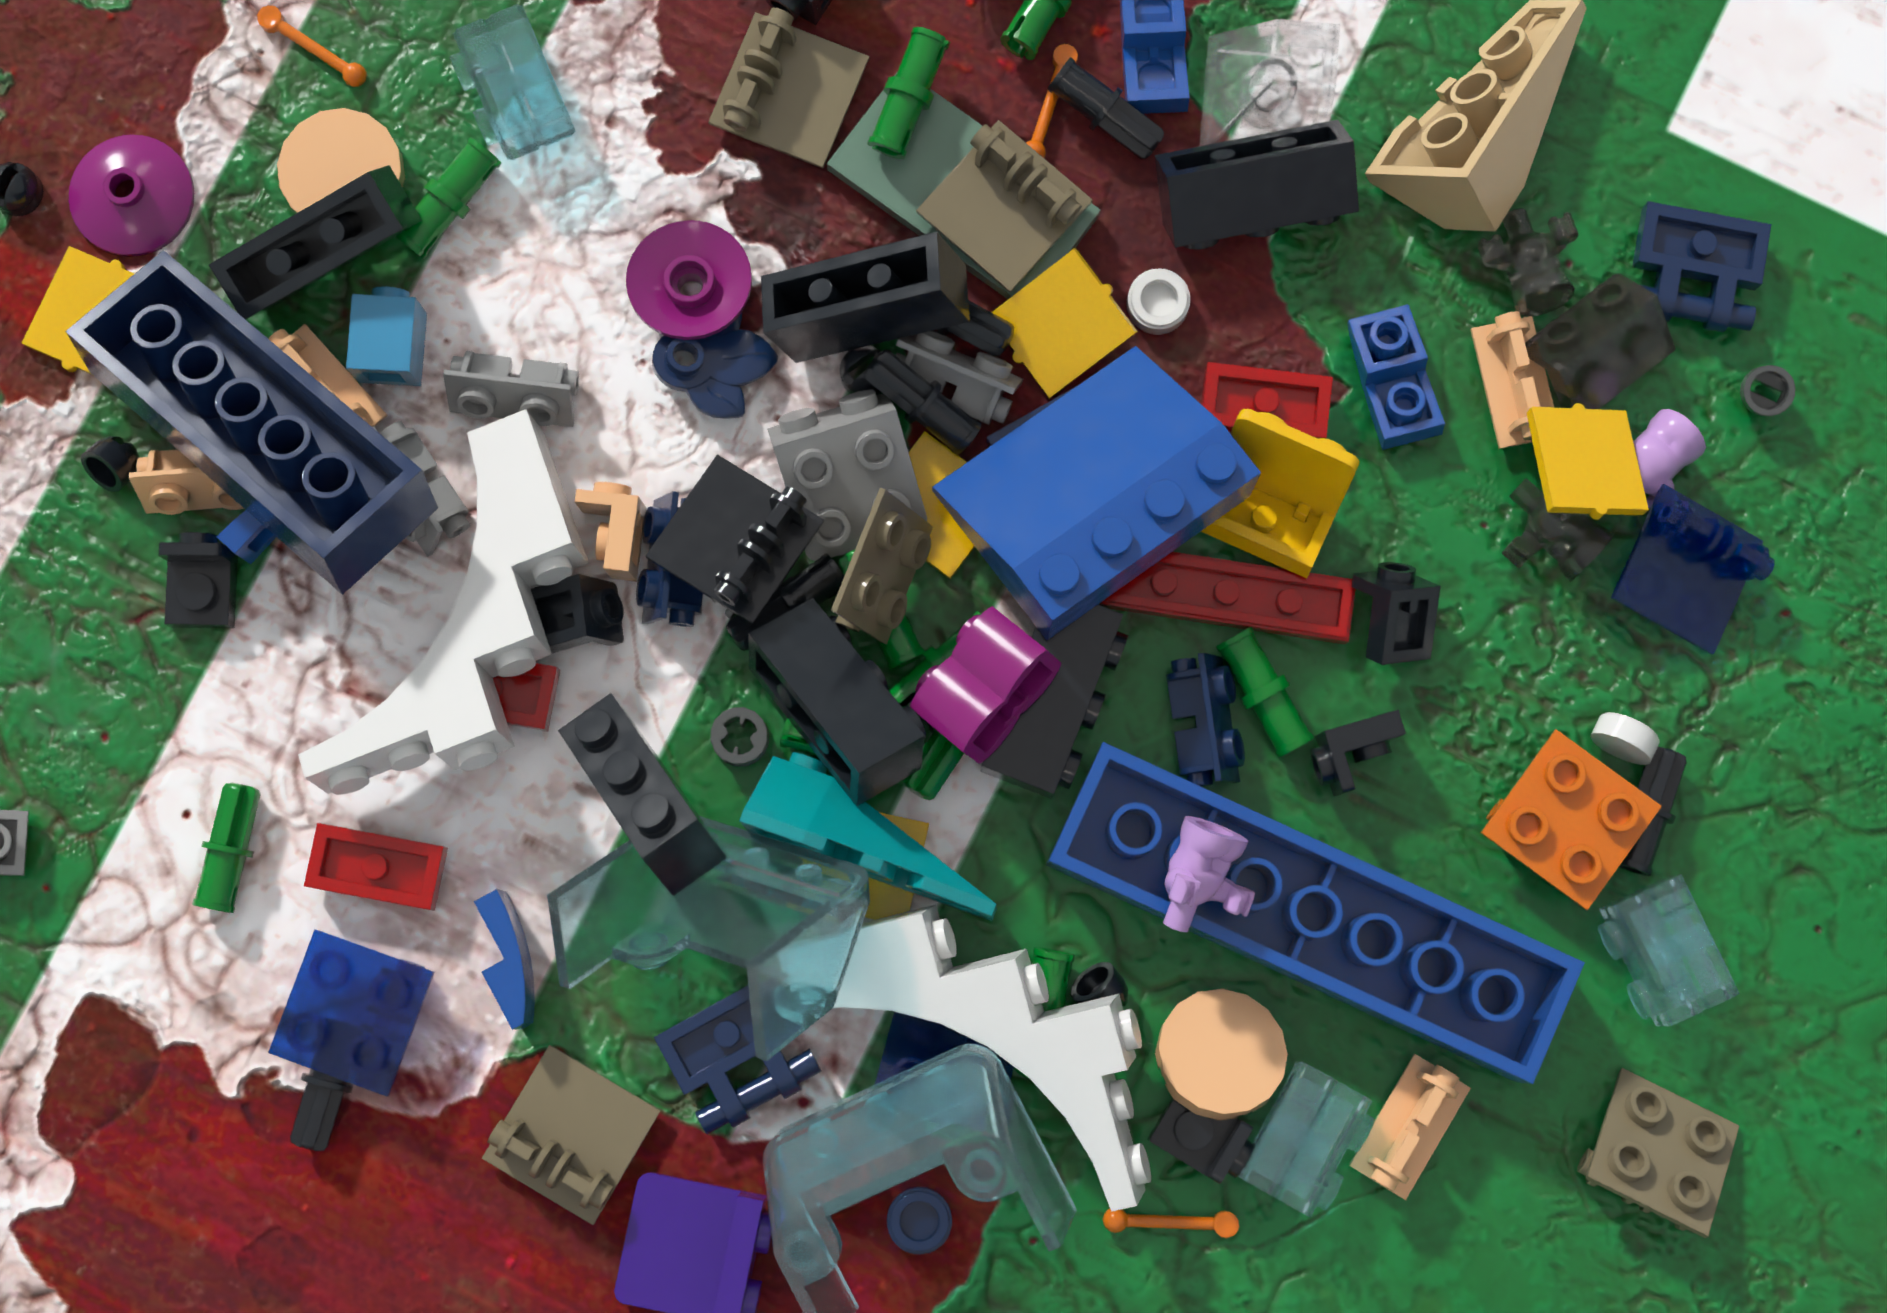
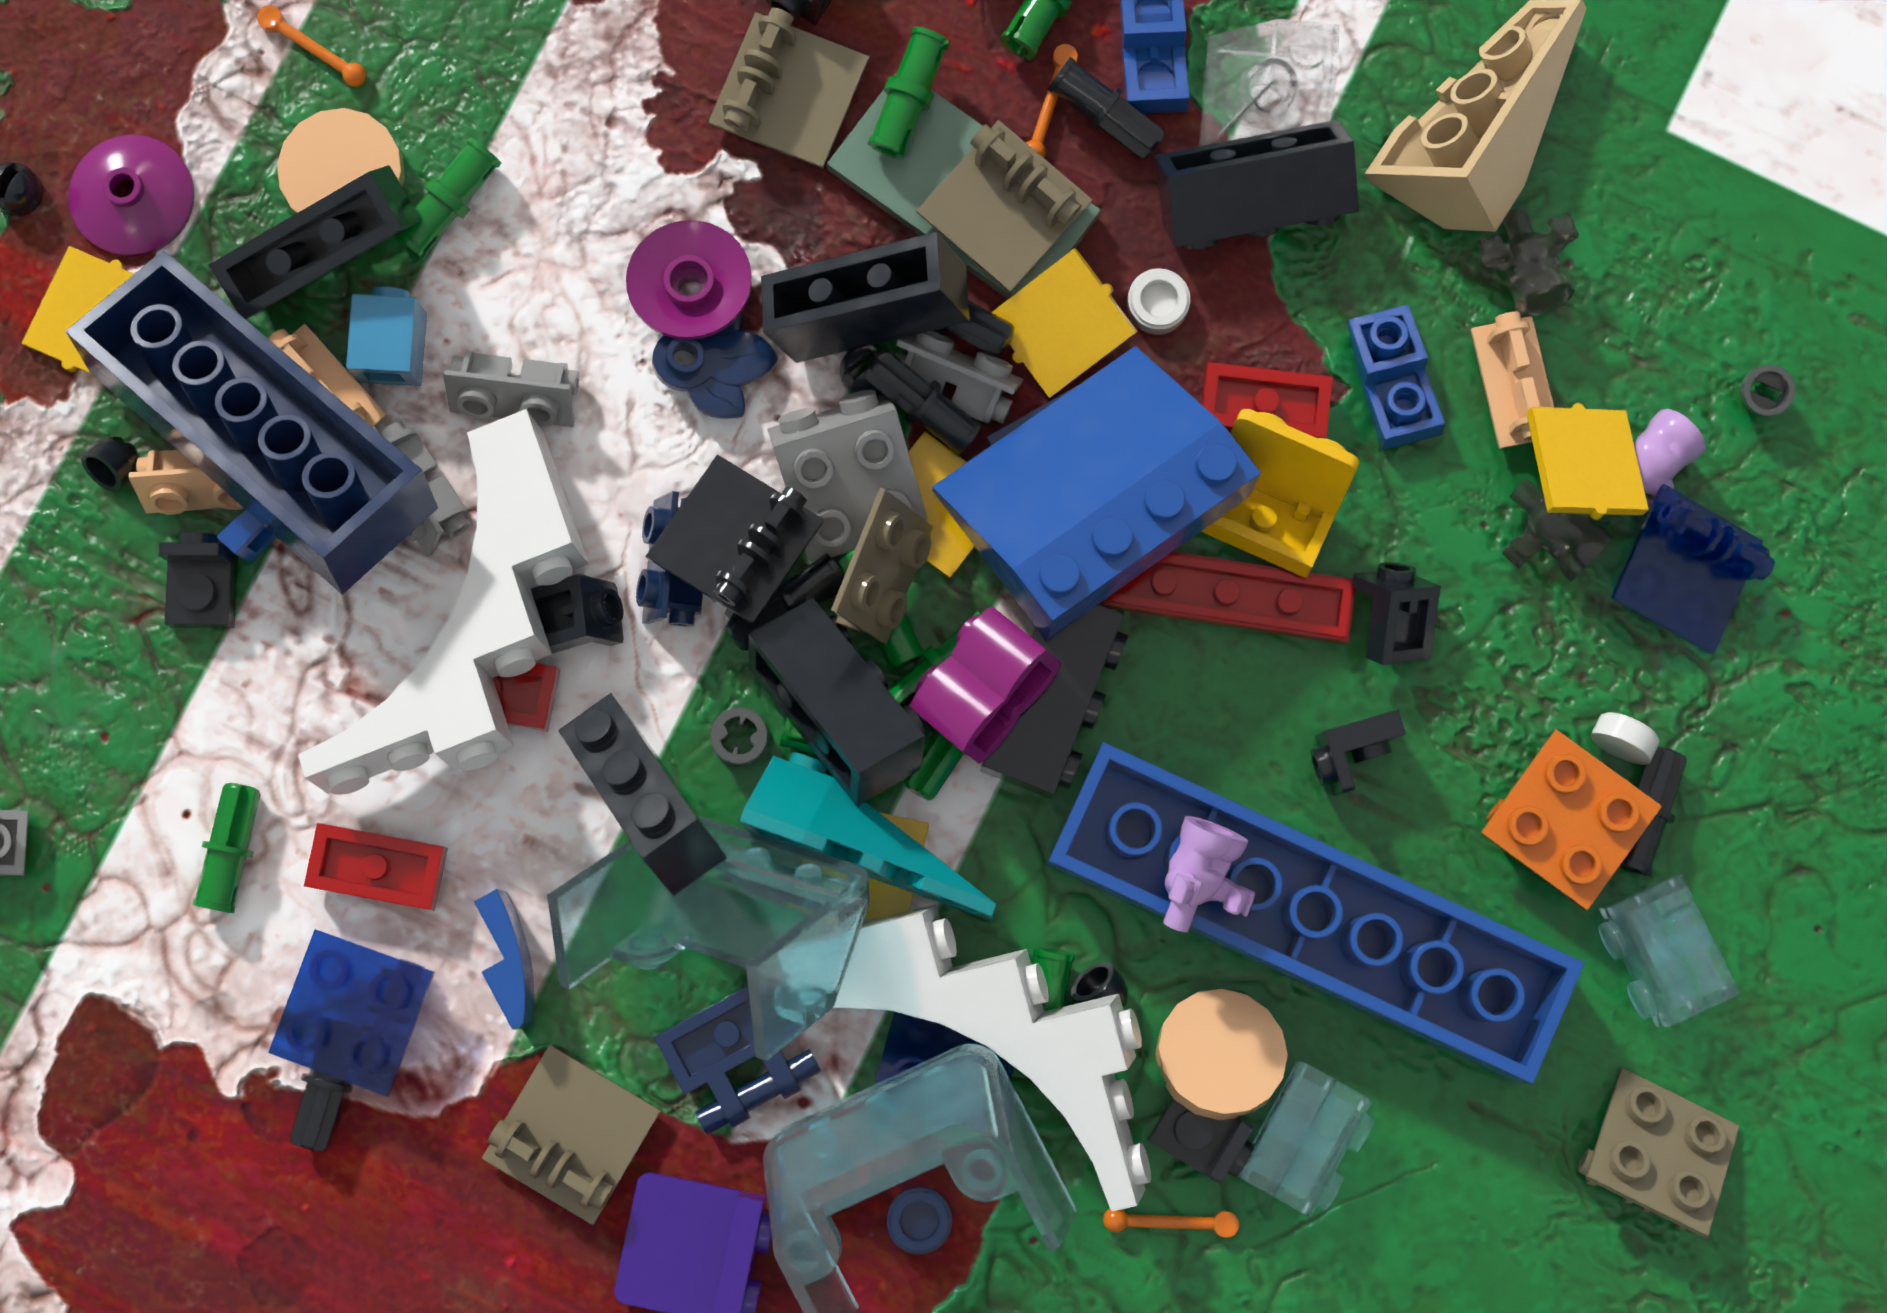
clear light blue brick [449,4,576,160] -> none
light nougat bracket [574,482,647,582] -> none
dark blue hinge [1166,653,1245,787] -> none
green pin [1216,626,1314,757] -> none
light nougat hinge [1349,1054,1471,1200] -> none
clear smoke bracket [1525,274,1676,409] -> none
dark blue plate [1625,201,1772,333] -> none

